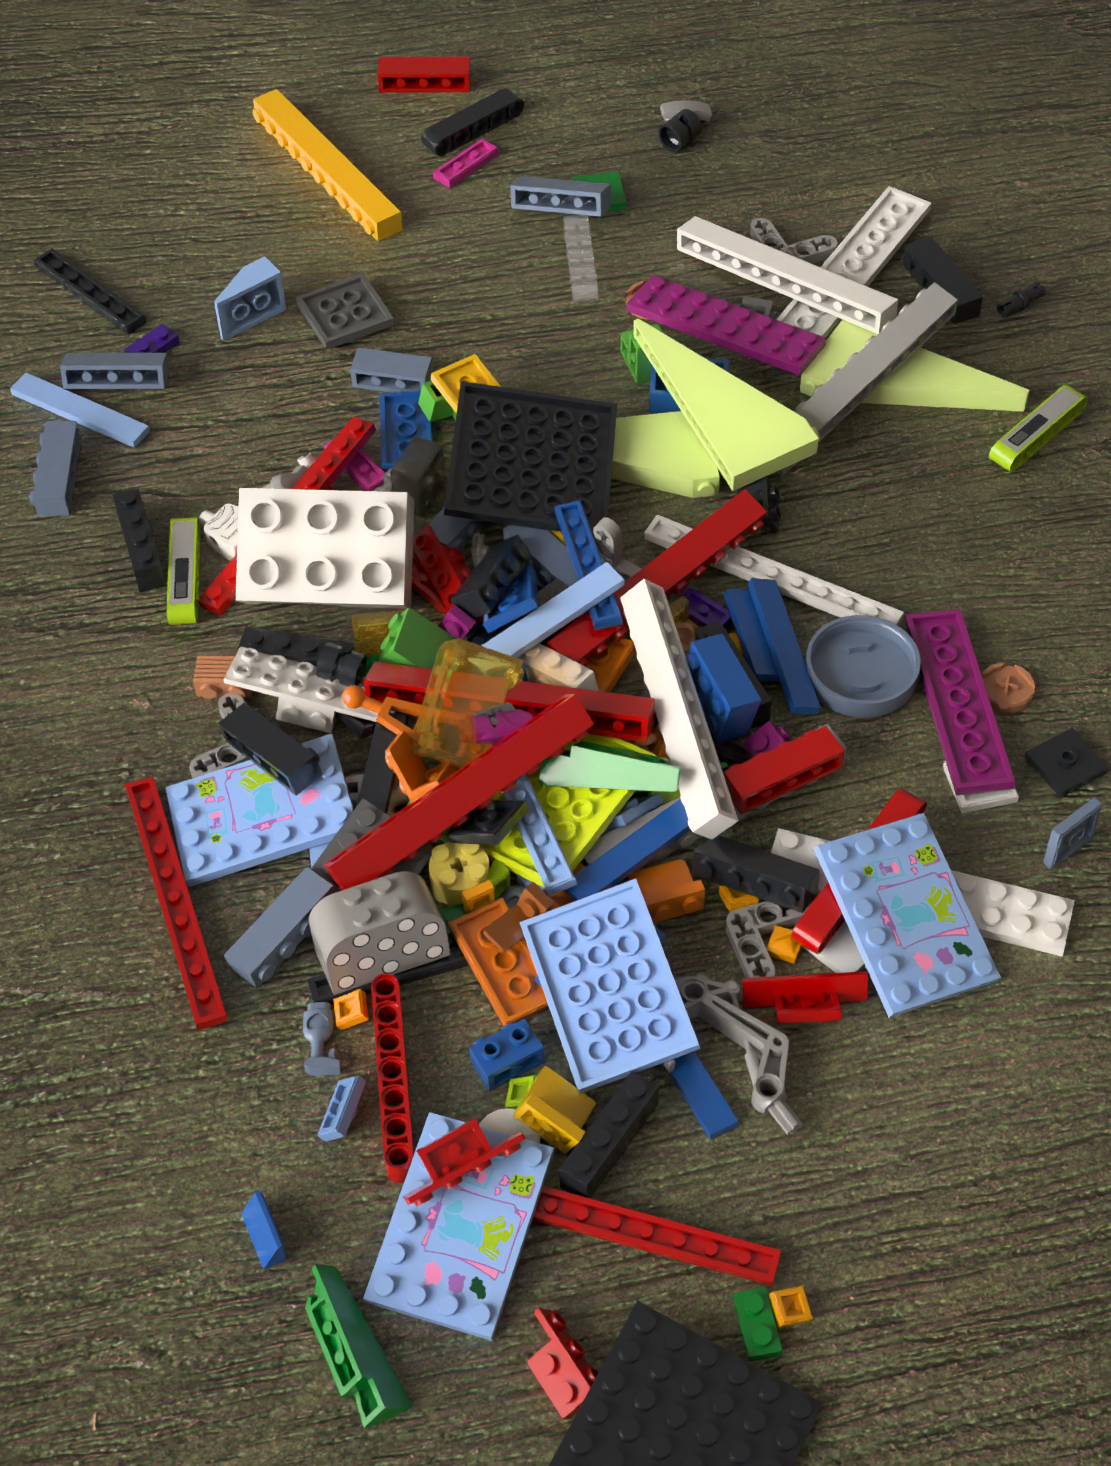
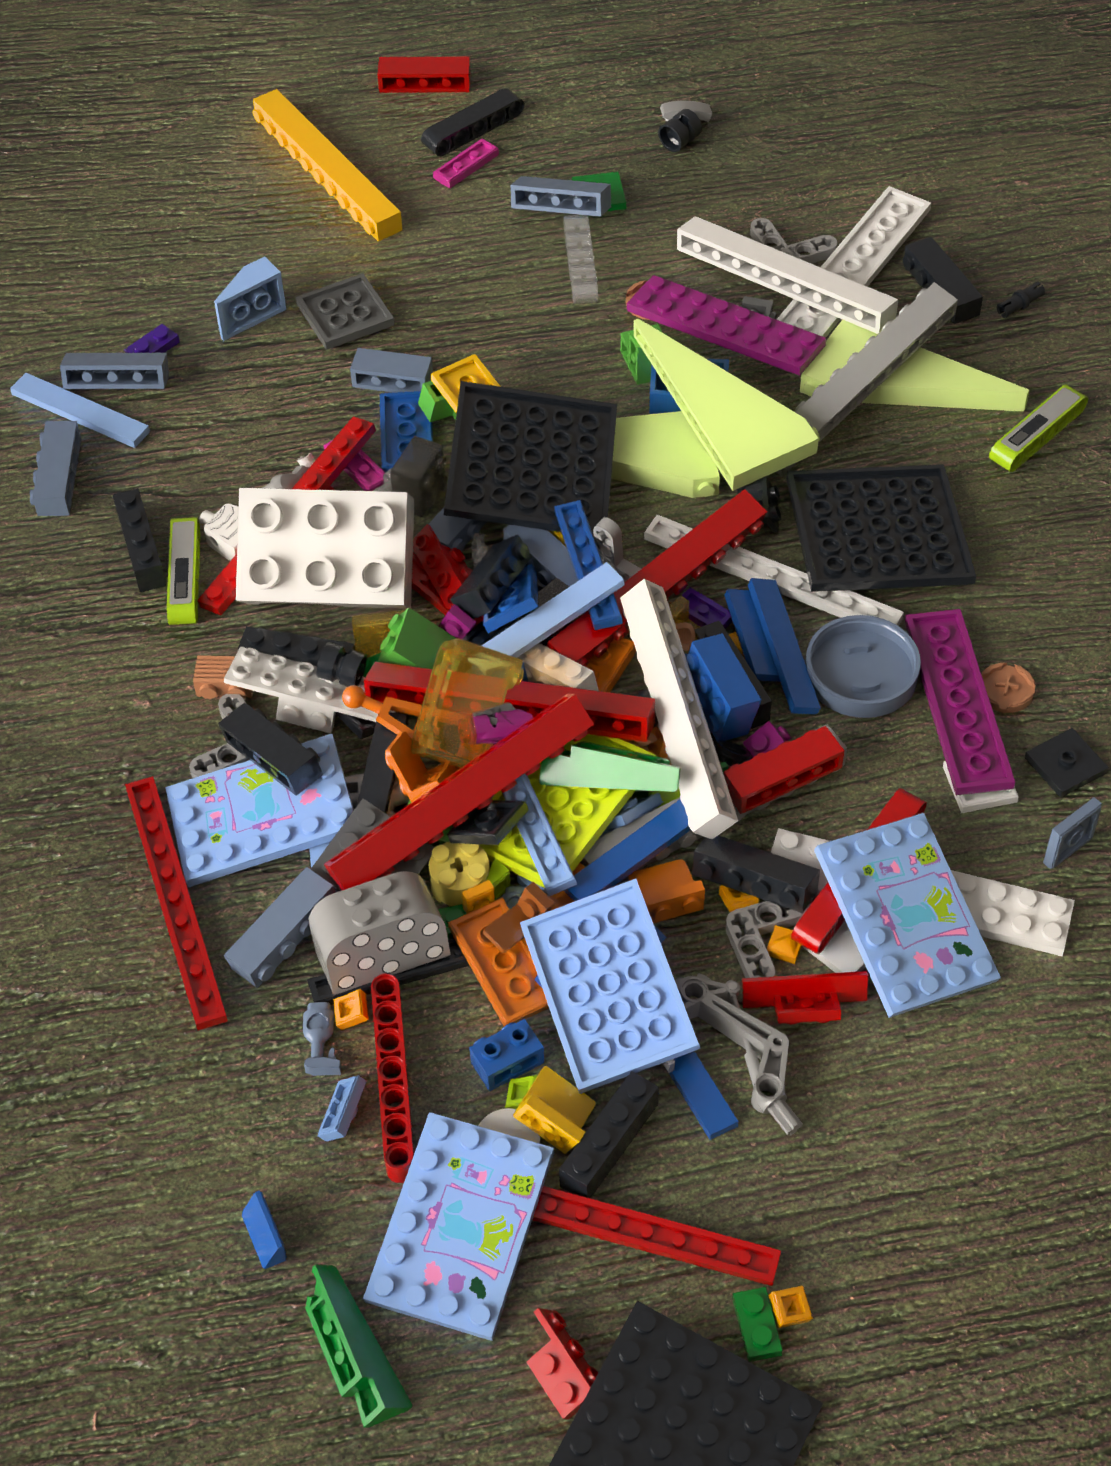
black tile [33,248,147,335] -> none
red bracket [402,1118,526,1207] -> none
none -> black plate [786,464,977,592]

